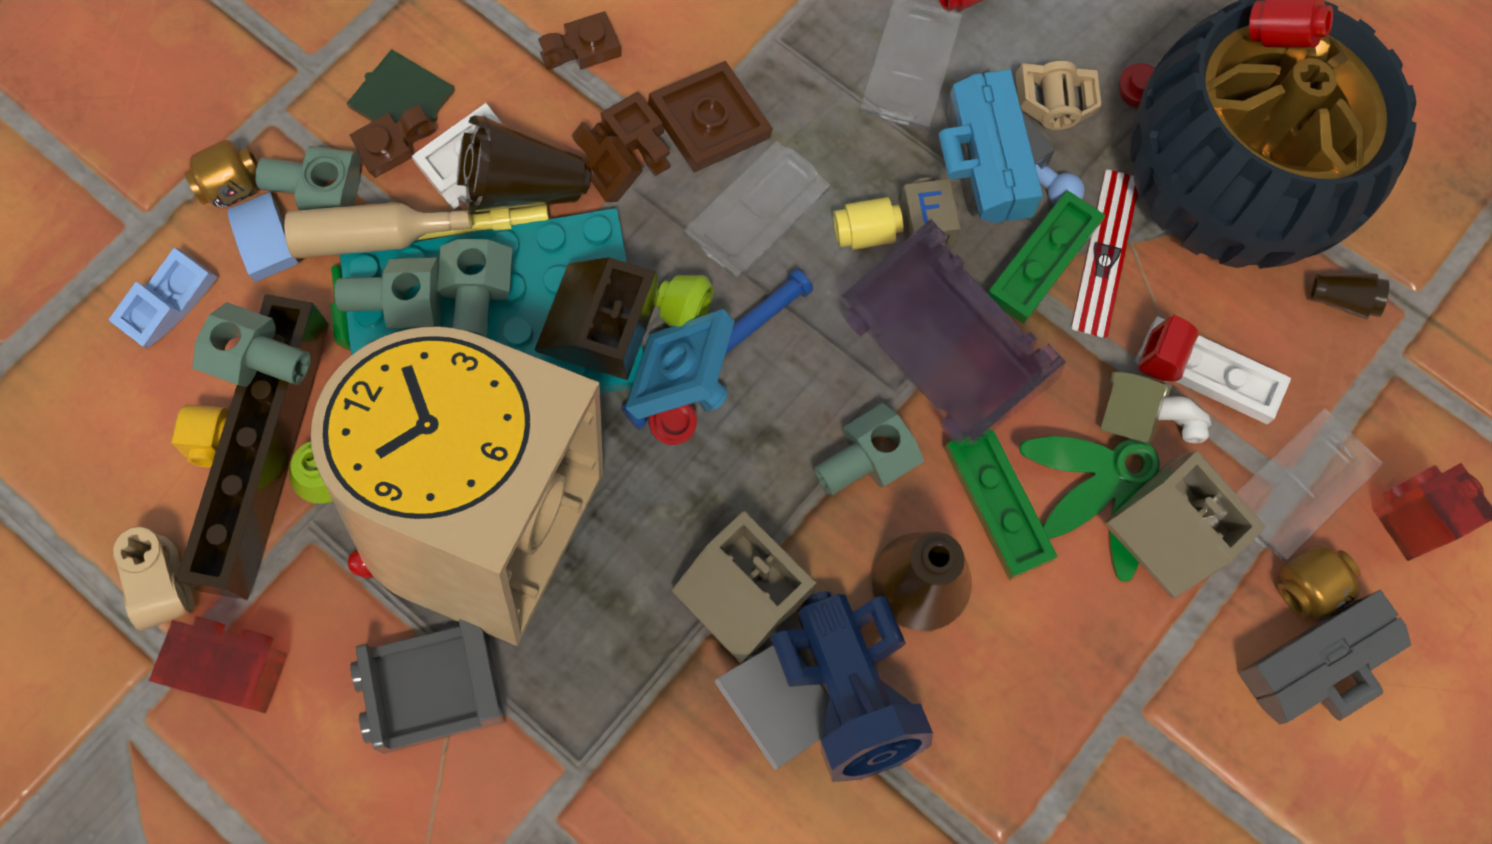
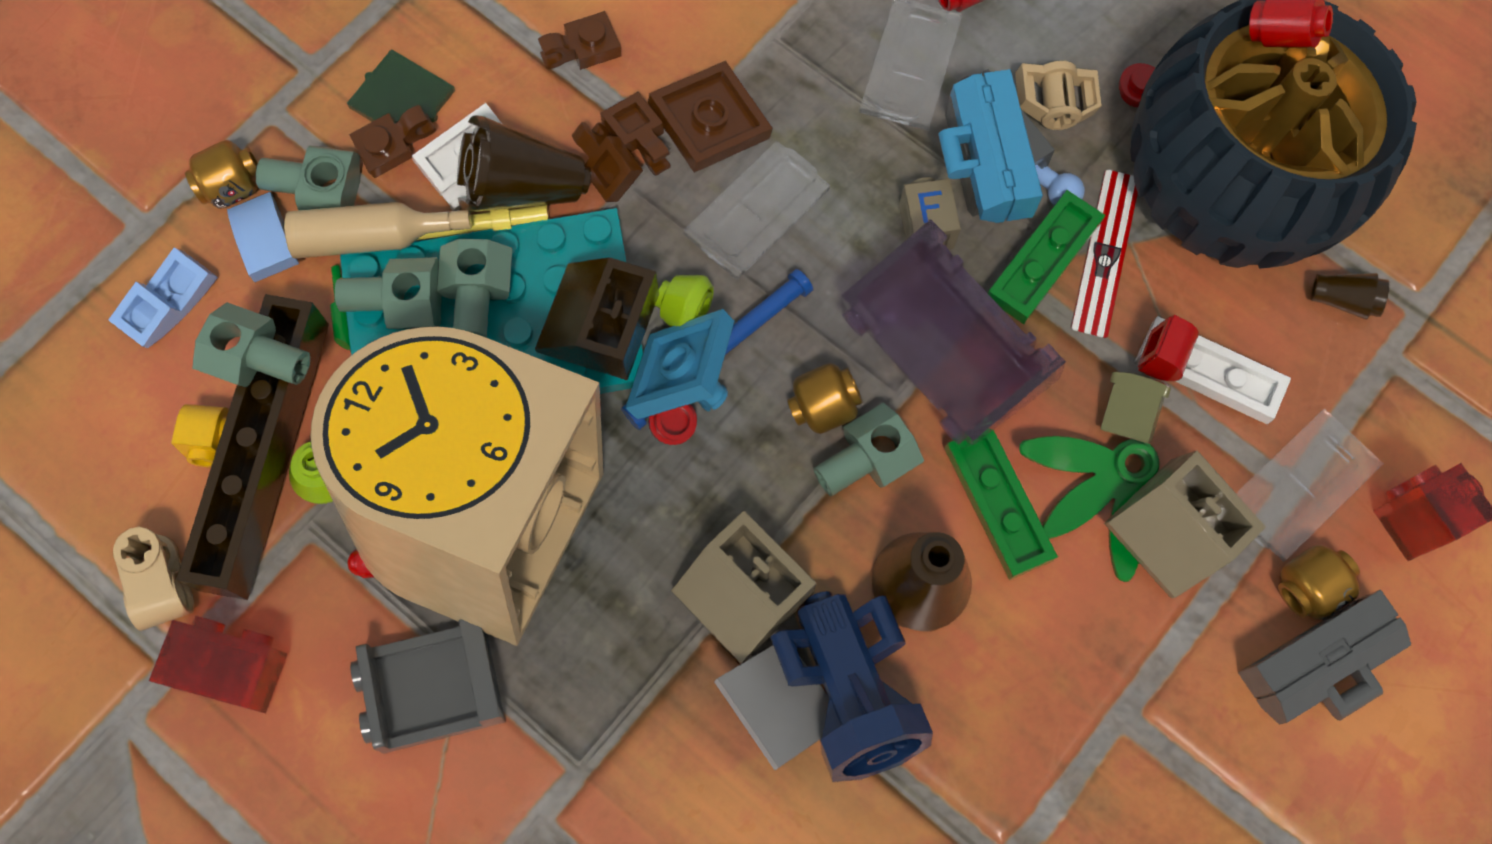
light yellow brick [833,197,903,250] -> none
white arm [1158,396,1212,444] -> none
none -> pearl gold head [787,363,863,434]

